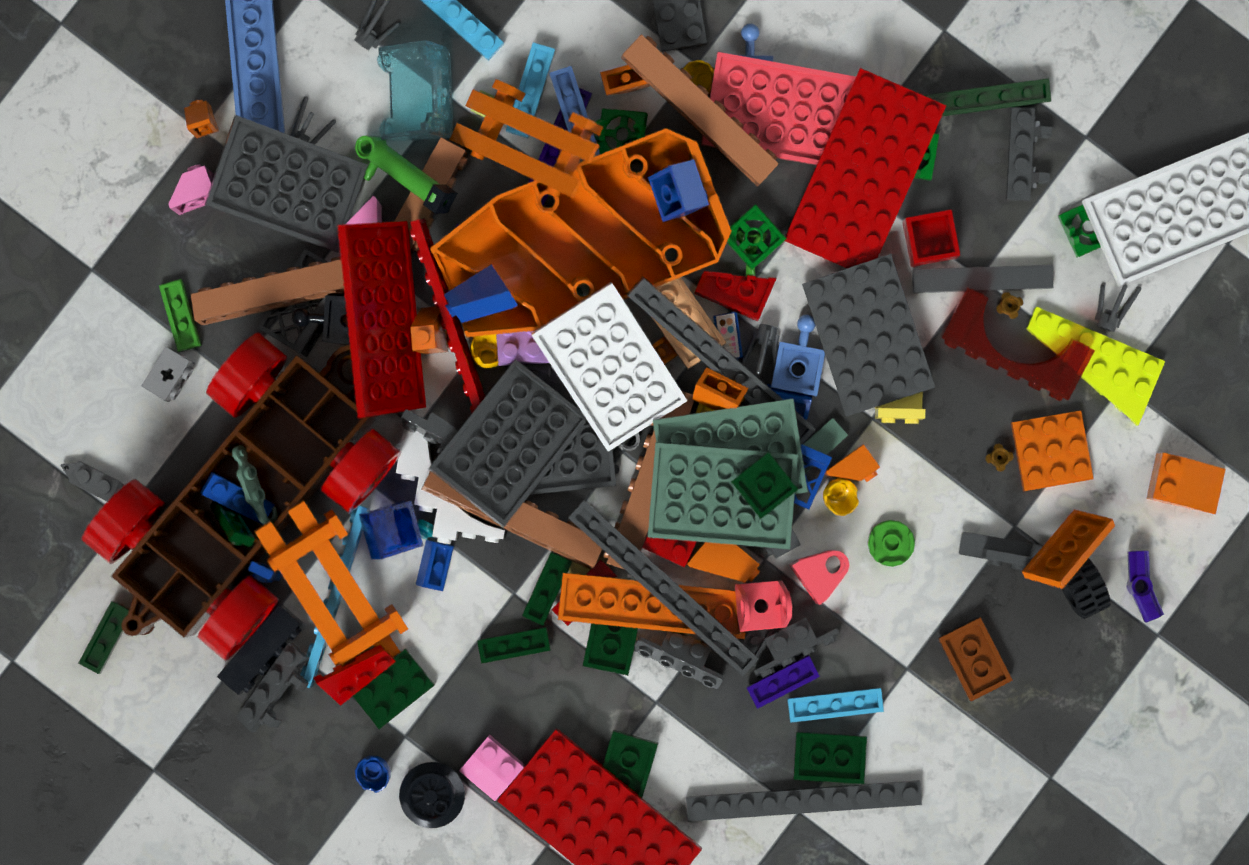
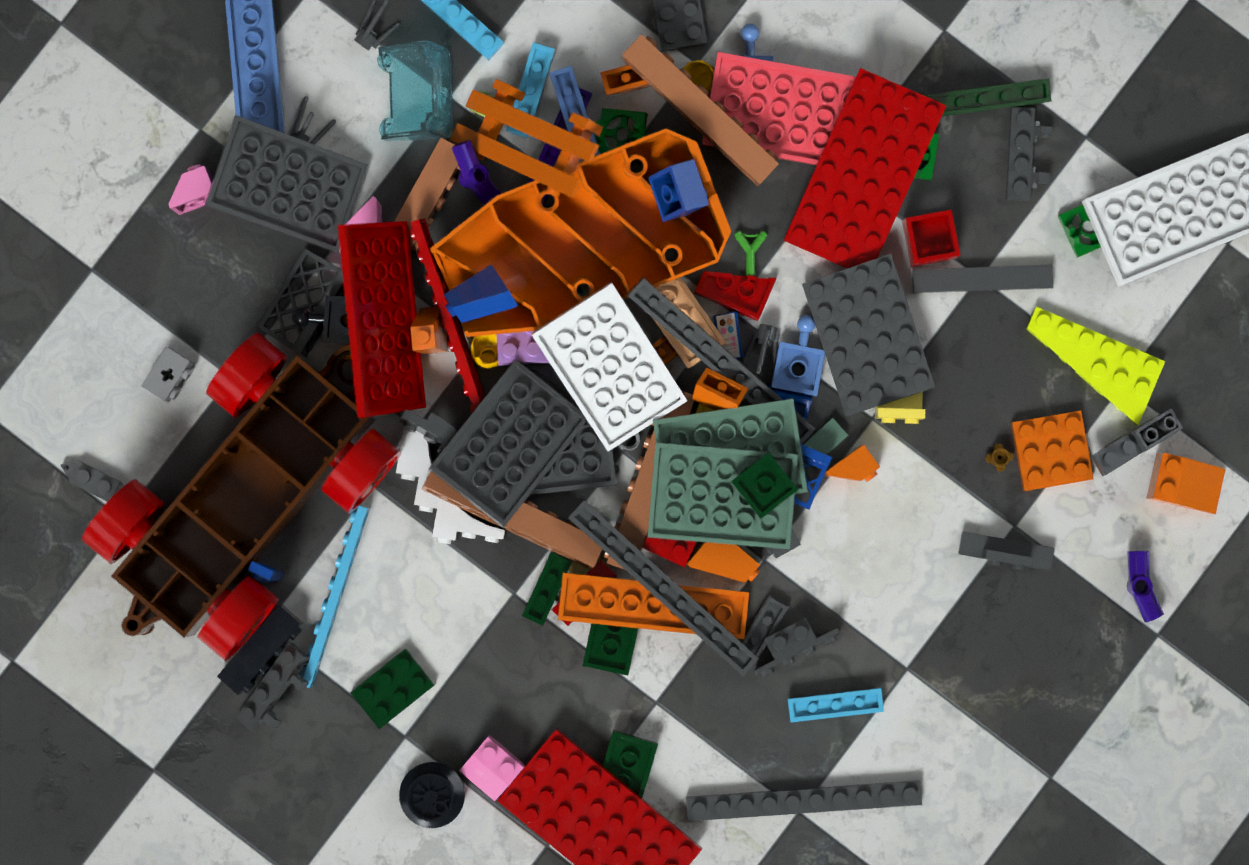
dark green plate [78,601,129,674] -> none
bright green tile [159,279,202,353] -> none
orange slope [184,100,219,138] -> none
nougat brick [191,256,345,325] -> none
blue plate [200,472,275,525] -> none
dark green plate [210,500,255,547] -> none
sand green piece [232,445,278,525] -> none
orange fence [254,500,408,667] -> none
red wing [313,645,396,706] -> none
bright green piece [355,136,458,213] -> none
blue hair [355,756,391,793] -> none
clear blue piece [359,501,424,559] -> none
teal plate [412,519,434,539] -> none
blue slope [416,540,454,591] -> none
dark green plate [477,627,551,664] -> none
dark grey bracket [634,631,724,689] -> none
green piece [727,204,787,270] -> none
coral hose [735,580,792,632] -> none
dark purple plate [746,655,820,709] -> none
coral hose [789,550,849,605] -> none
dark green plate [793,732,867,784] -> none
yellow hair [823,478,859,516] -> none
bright green tile [867,520,915,567] -> none
dark orange plate [938,617,1013,701] -> none
clear red arch [941,286,1095,401] -> none
pearl gold plate [996,292,1023,319] -> none
orange plate [1022,509,1115,589] -> none
black tyre [1061,558,1111,619] -> none
dark grey plant [1095,284,1141,332] -> none
none -> dark purple piece [452,140,502,205]
none -> dark grey slope [1090,408,1183,476]

